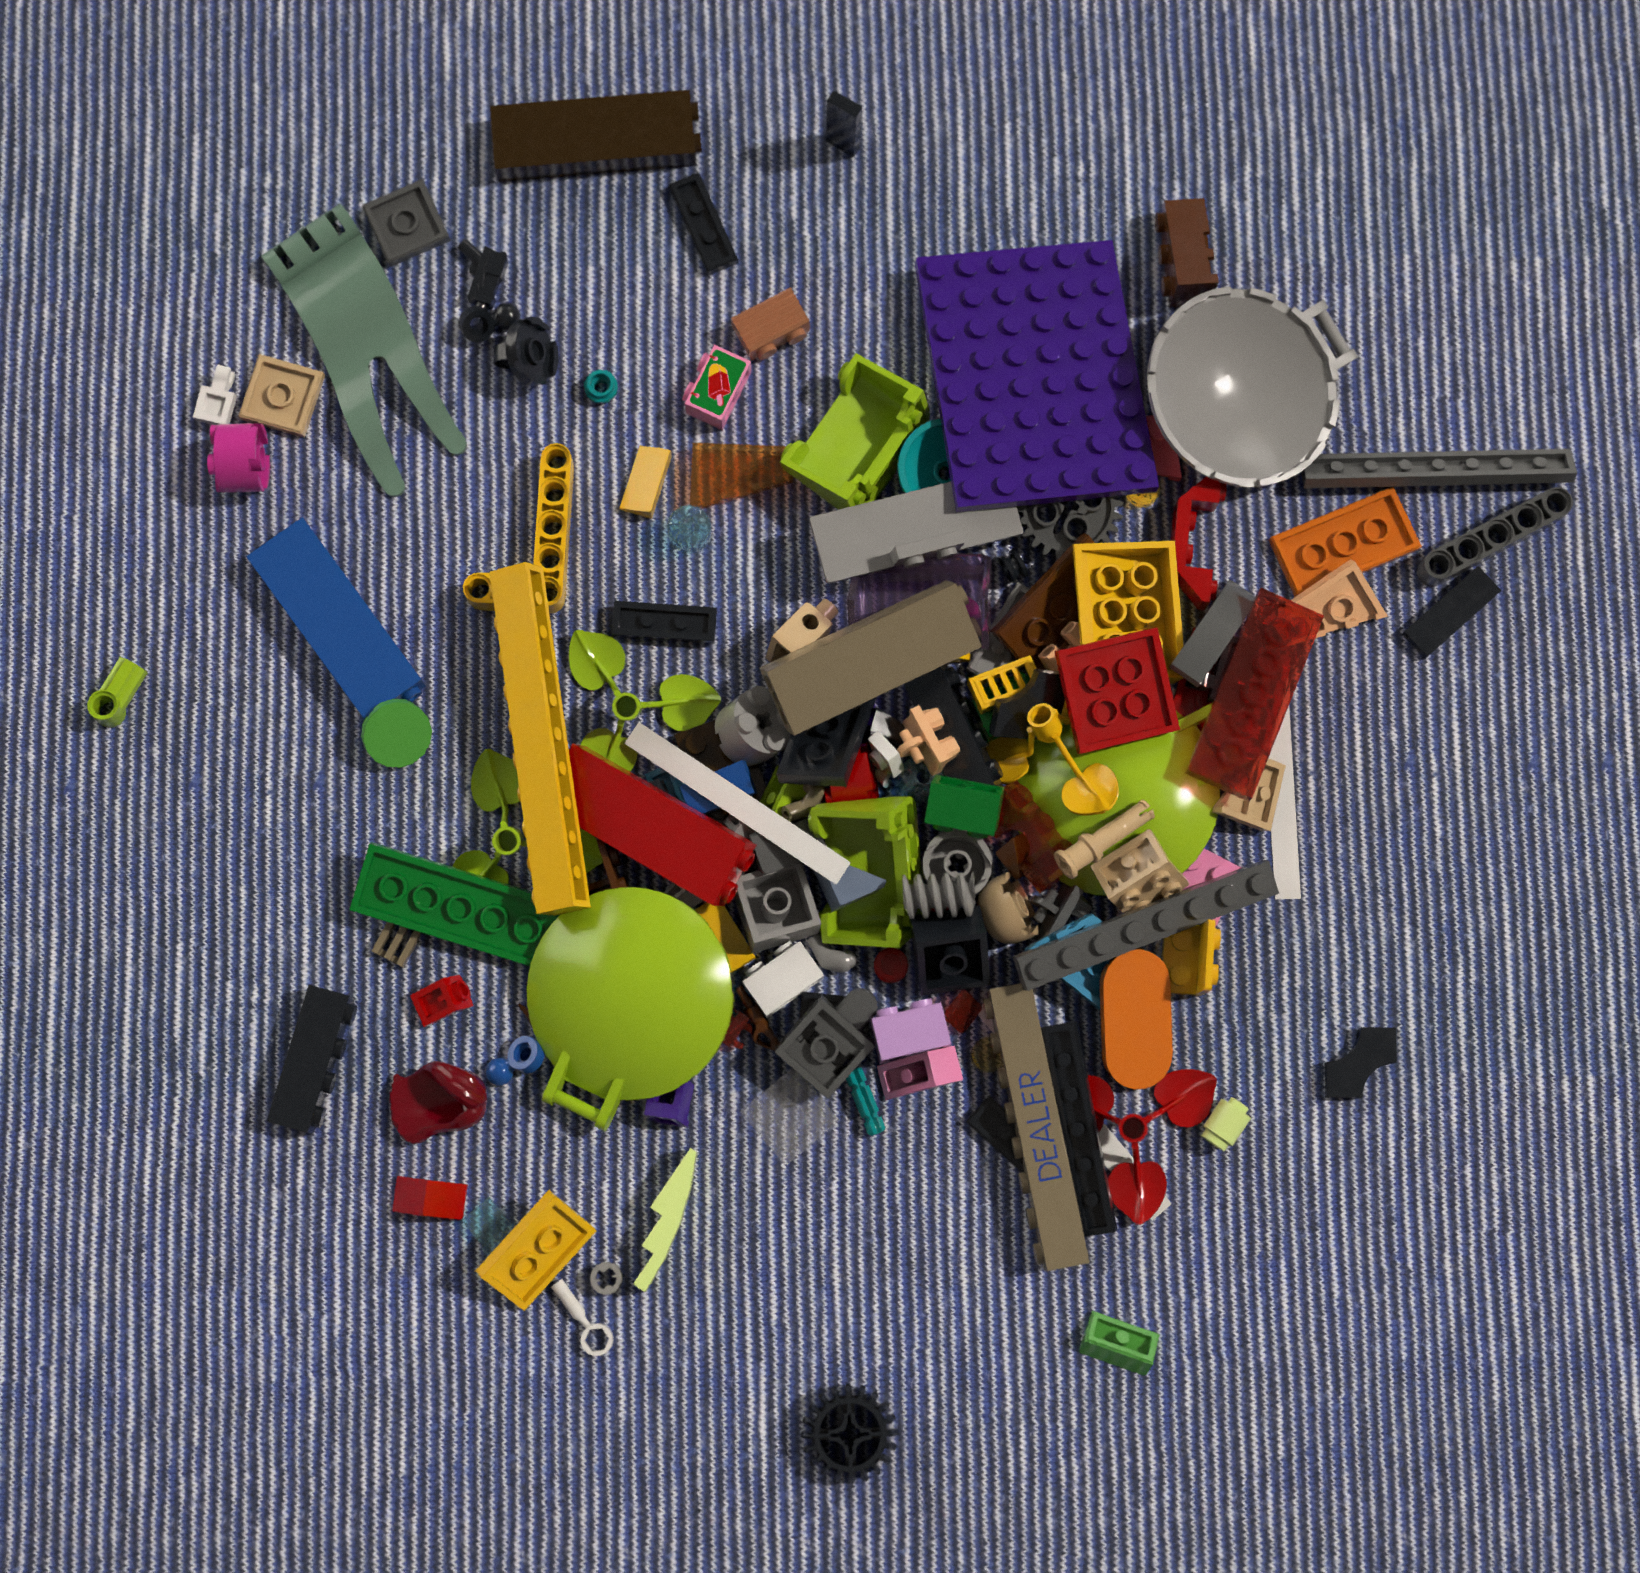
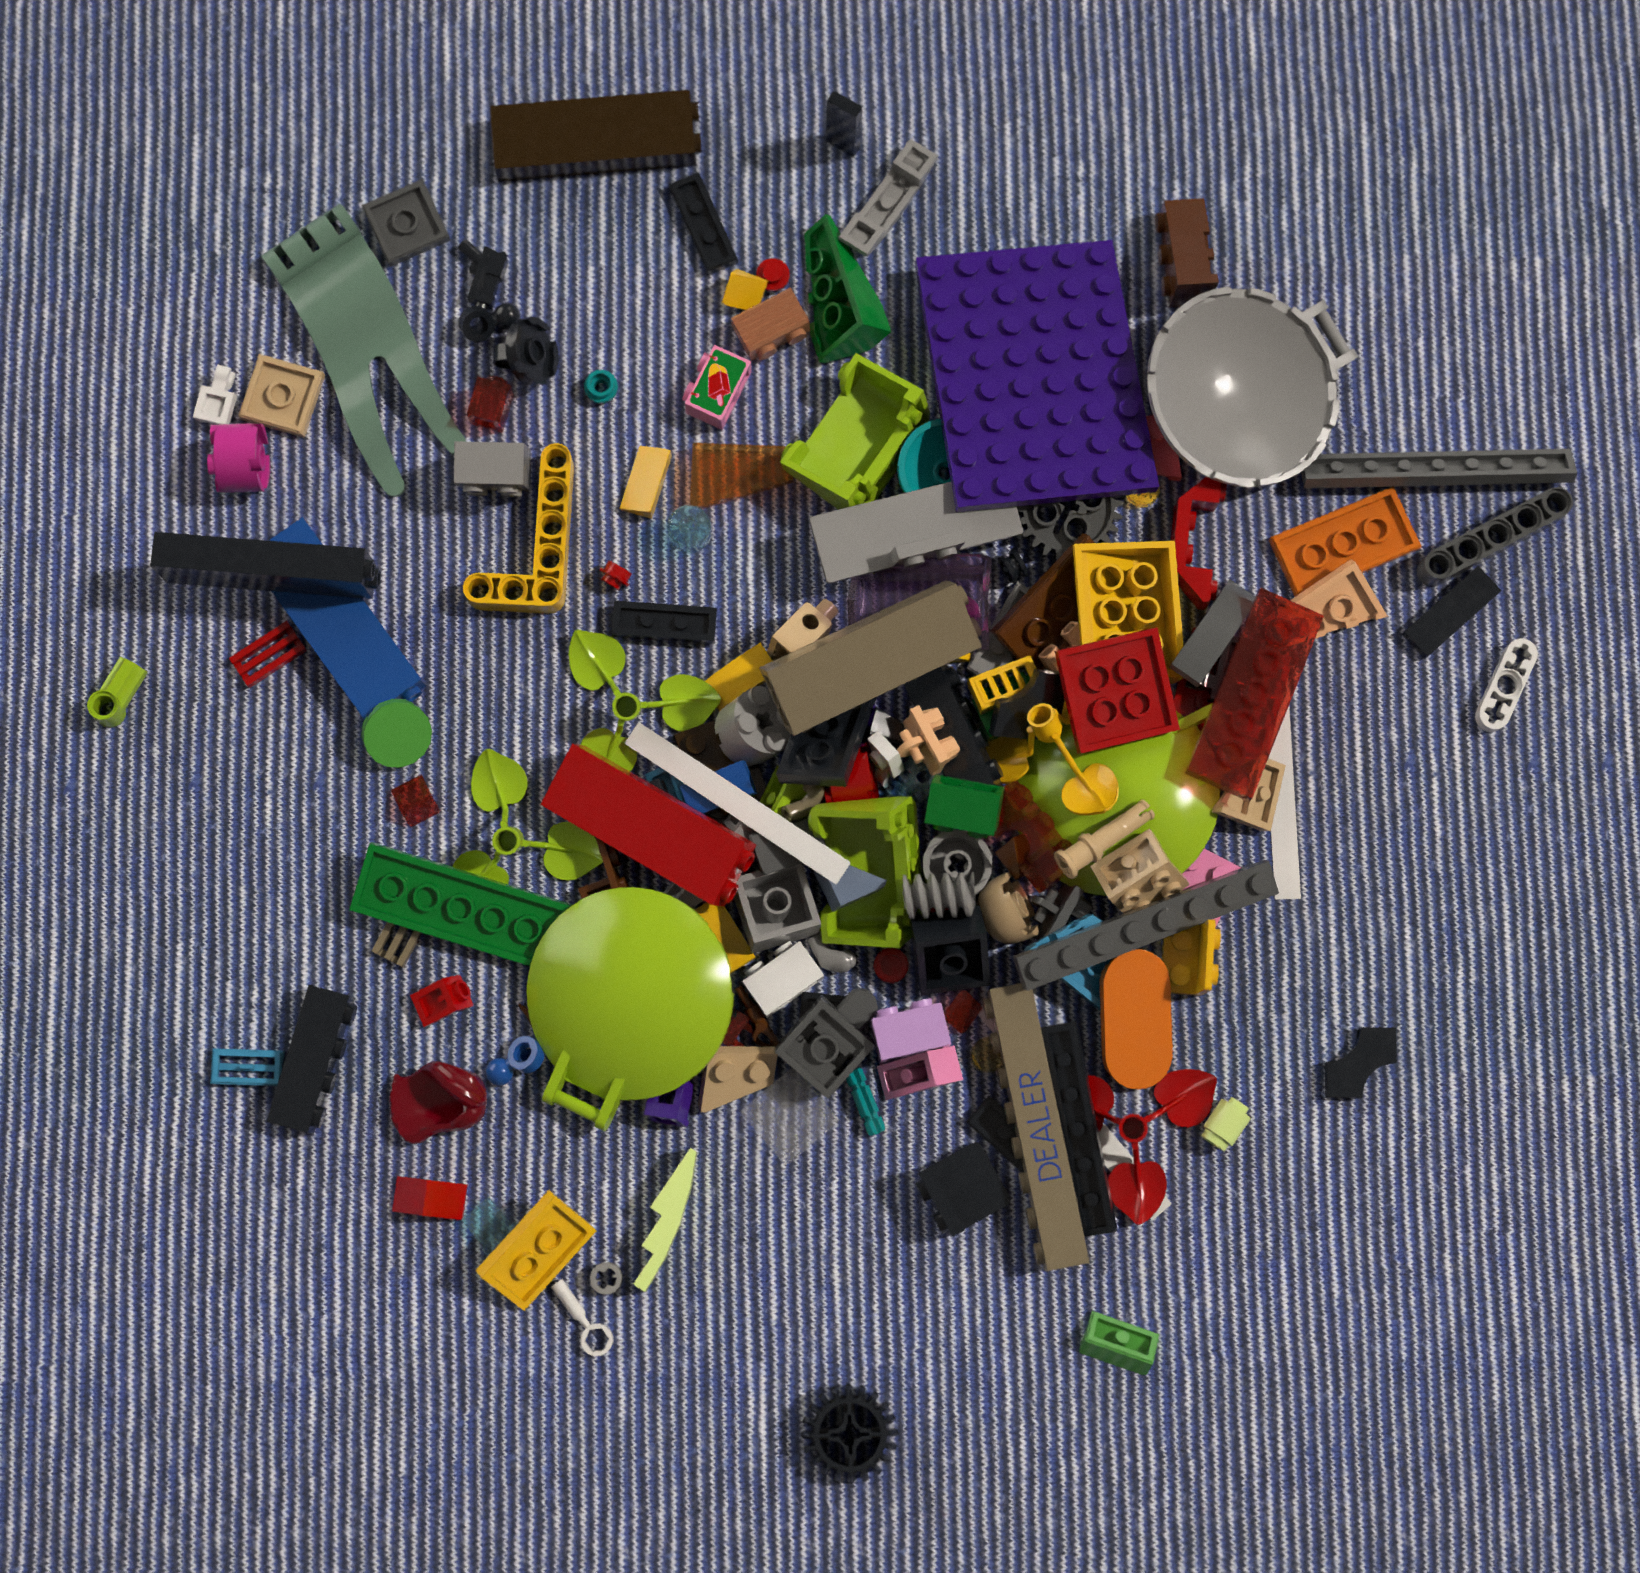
yellow brick [489,562,591,916] -> none
none -> black brick [150,532,381,599]
none -> dark azure tile [210,1048,285,1086]
none -> red tile [229,621,307,688]
none -> clear red slope [391,774,440,827]
none -> light grey brick [454,441,531,497]
none -> clear red brick [467,375,514,432]
none -> red plate [599,560,632,590]
none -> tan wing [698,1046,778,1112]
none -> yellow slope [705,643,773,712]
none -> yellow slope [722,269,768,310]
none -> red plate [756,258,790,292]
none -> green wedge [804,214,892,363]
none -> light grey slope [838,138,938,257]
none -> black bracket [915,1142,1010,1237]
none -> white beam [1475,638,1538,732]

